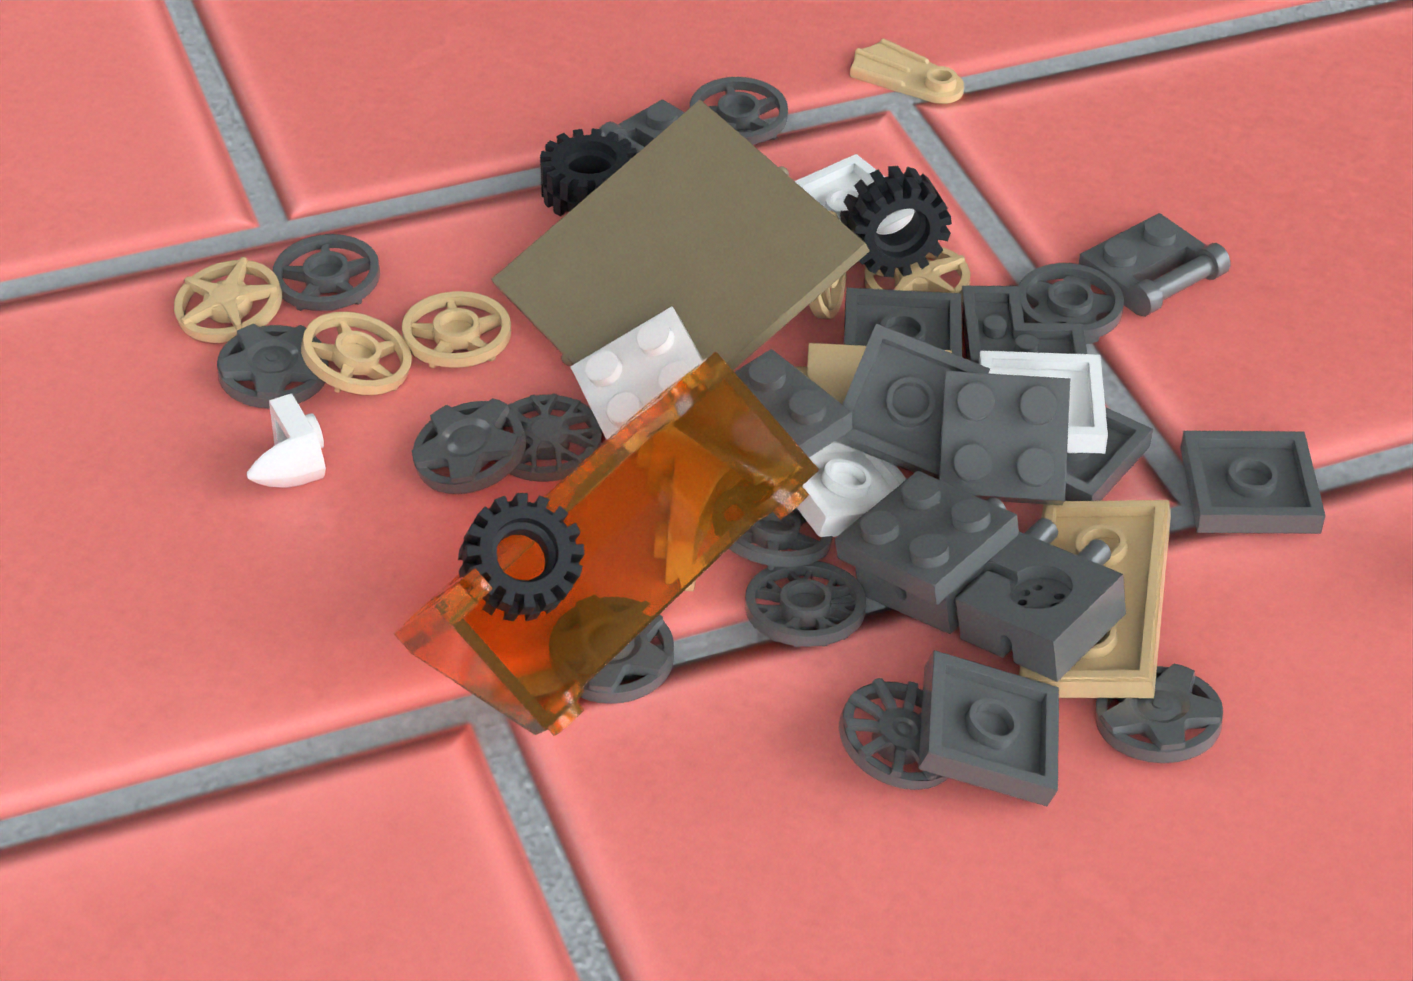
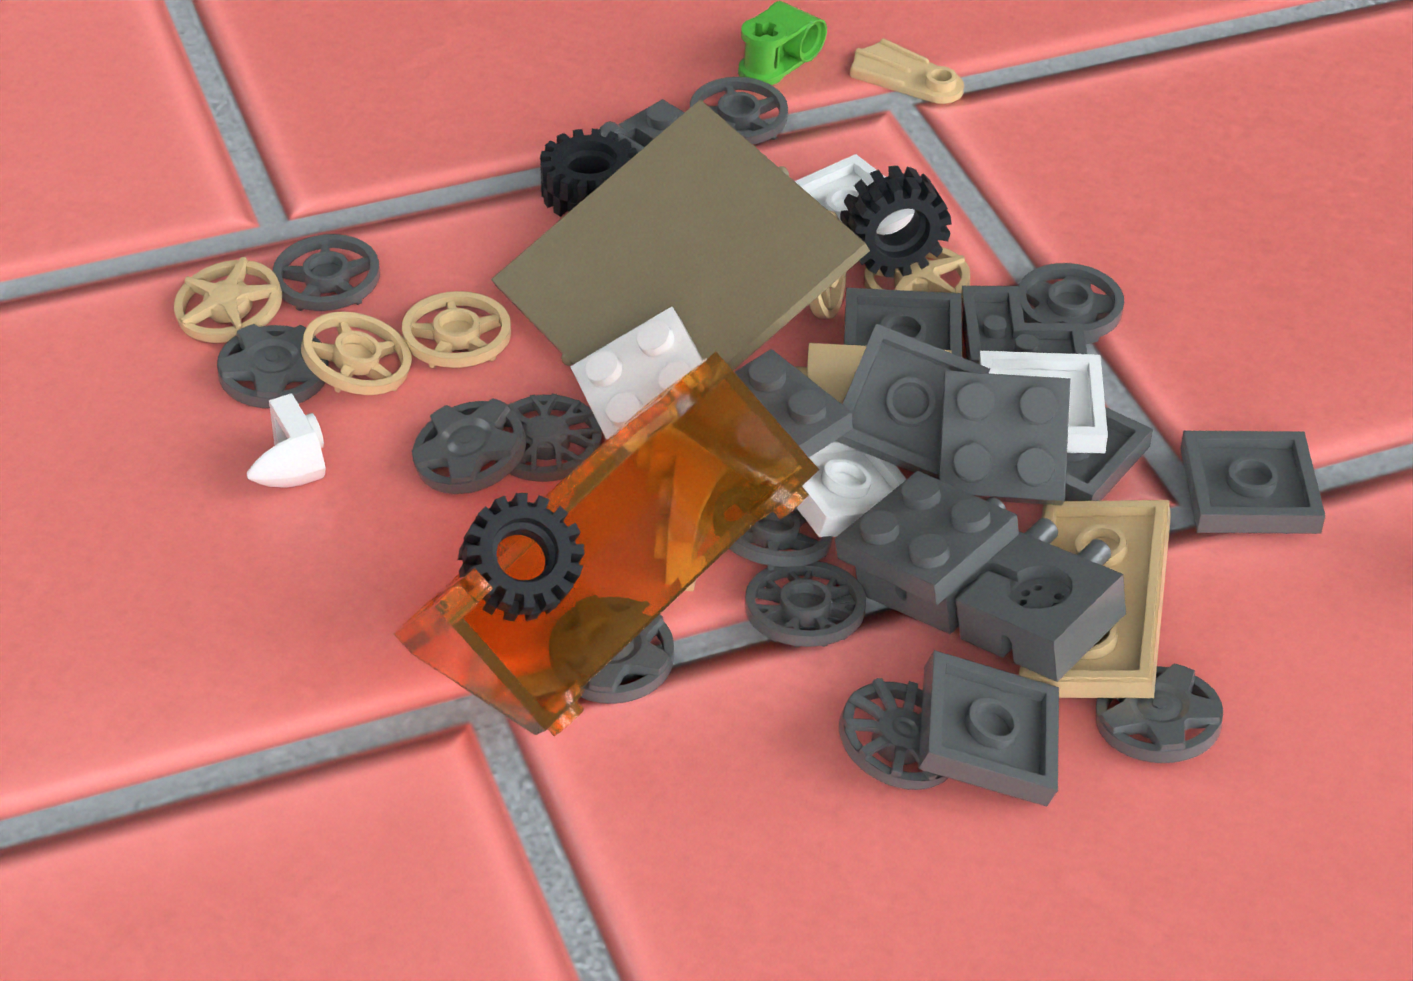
dark grey plate [1079,213,1231,317] -> none
none -> bright green piece [738,1,827,85]

